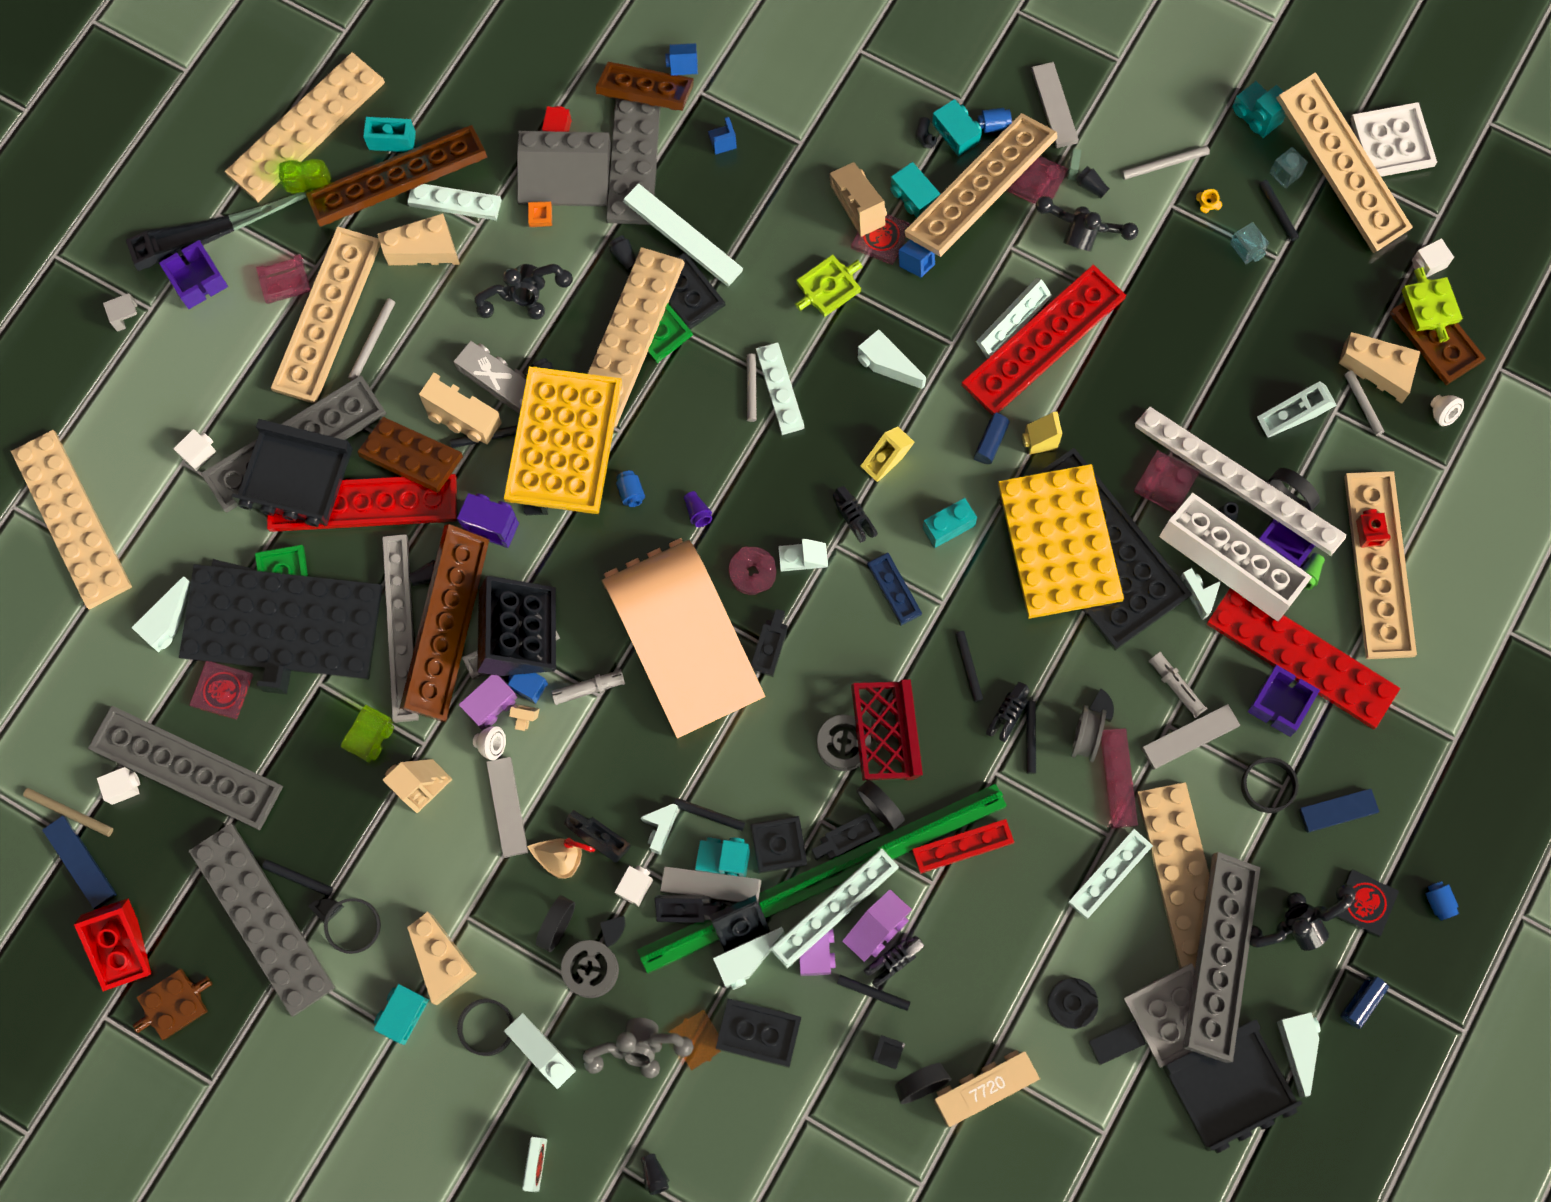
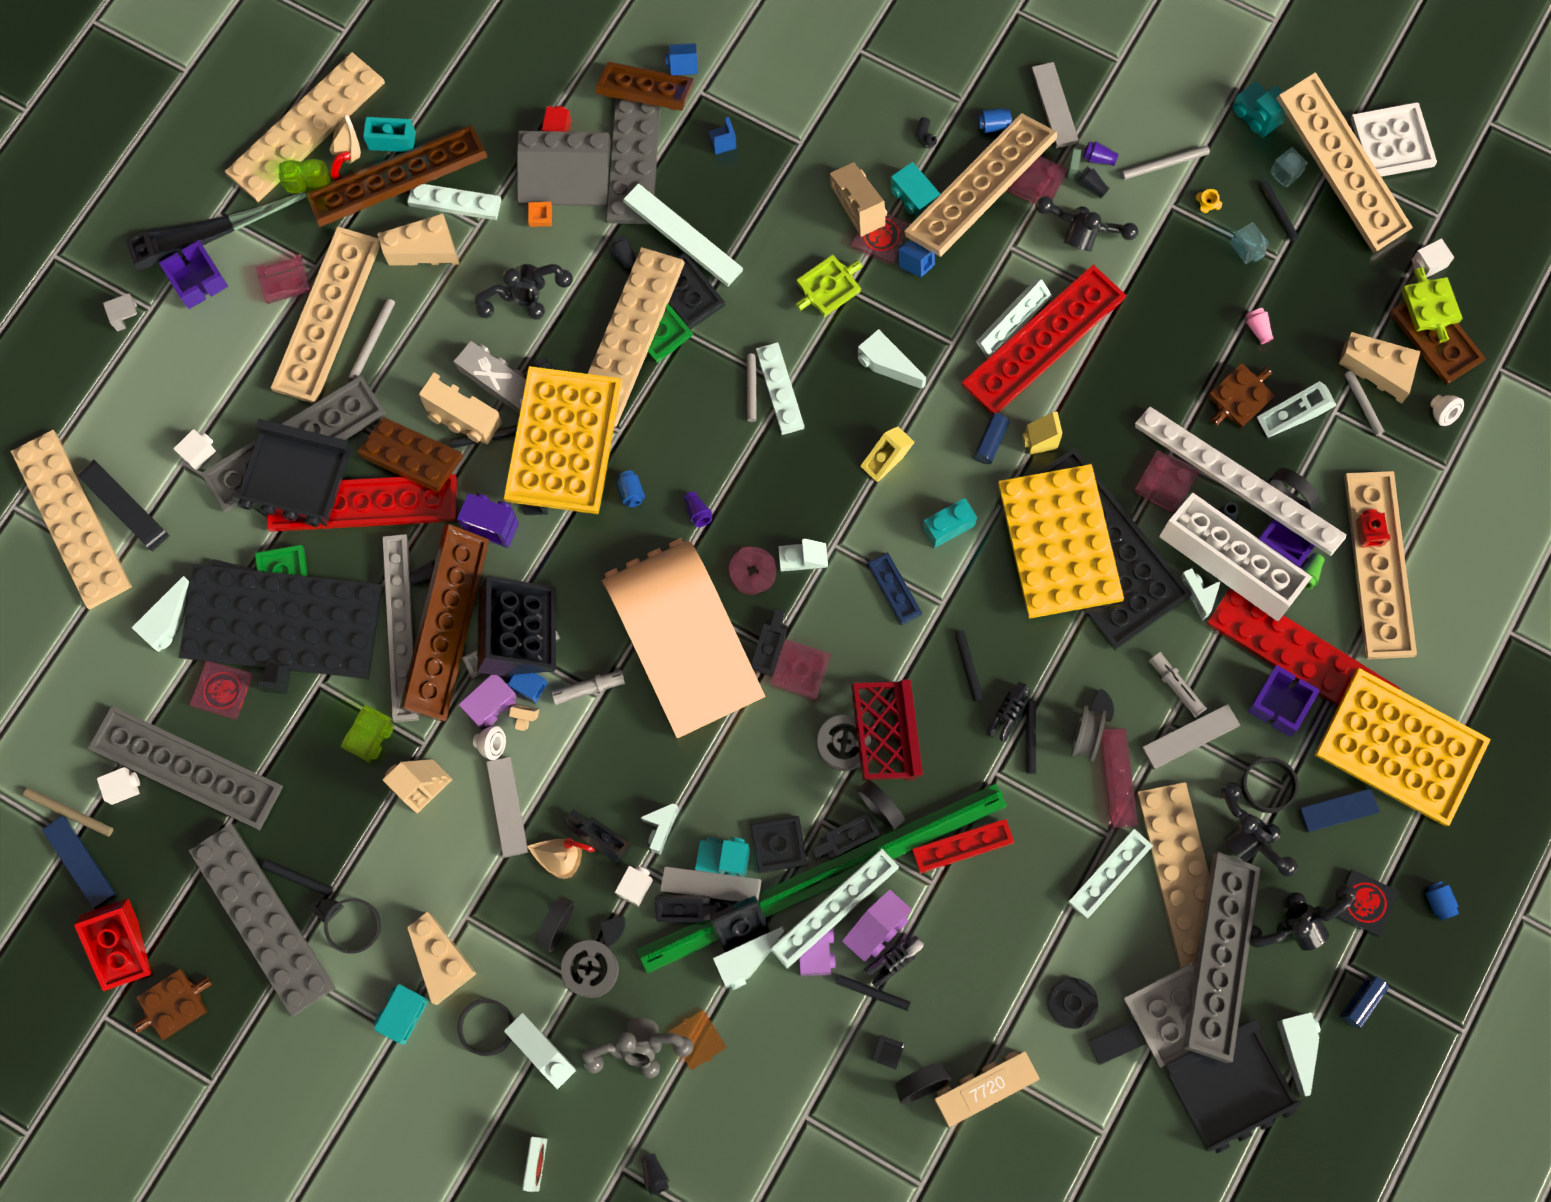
black bar [674,798,746,831] -> none
black plate [716,999,801,1068] -> none
black hinge [833,486,878,543] -> none
teal brick [932,99,982,157] -> none
none -> black beam [76,459,170,552]
none -> tan piece [330,115,361,180]
none -> clear pink plate [770,639,831,700]
none -> dark purple cone [1083,141,1119,166]
none -> reddish brown plate [1208,363,1275,429]
none -> black wheel [1221,782,1298,877]
none -> bright pink cone [1246,308,1274,344]
none -> yellow plate [1314,668,1491,827]

